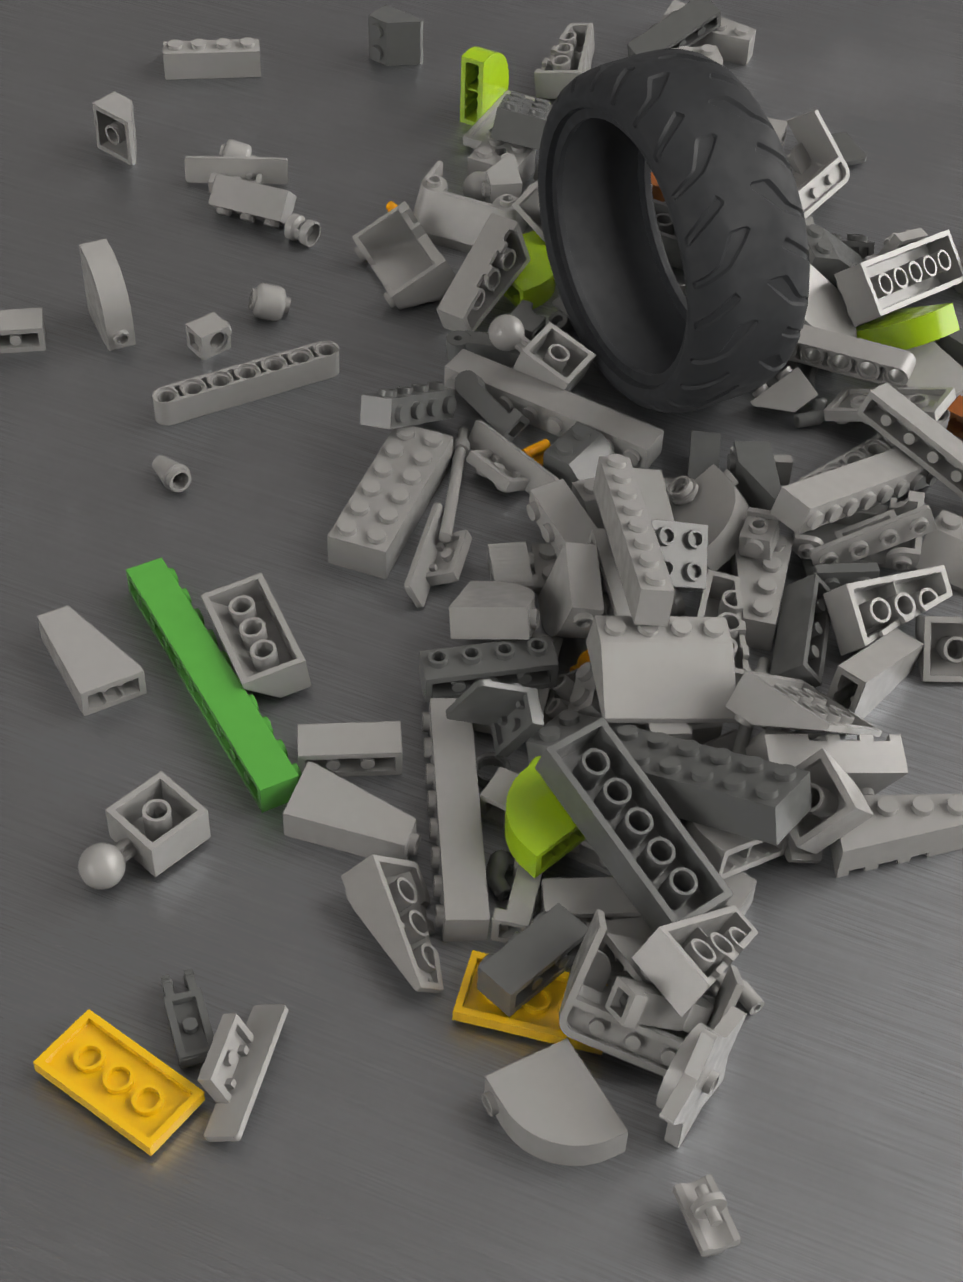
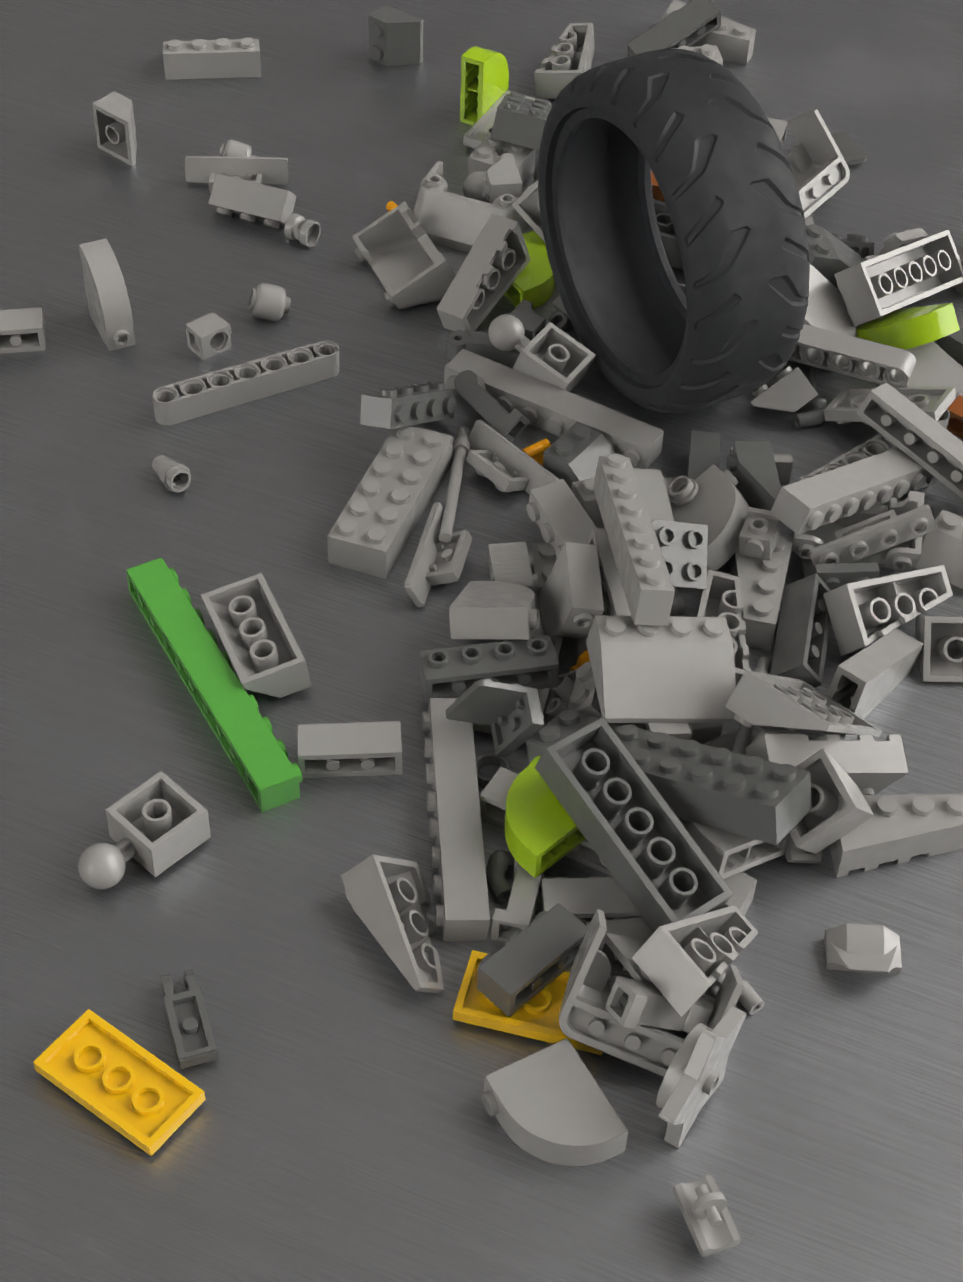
light grey slope [37,605,147,717] -> none
light grey bracket [197,1004,289,1142] -> none
light grey slope [283,761,421,860] -> none
none -> light grey slope [823,923,902,974]

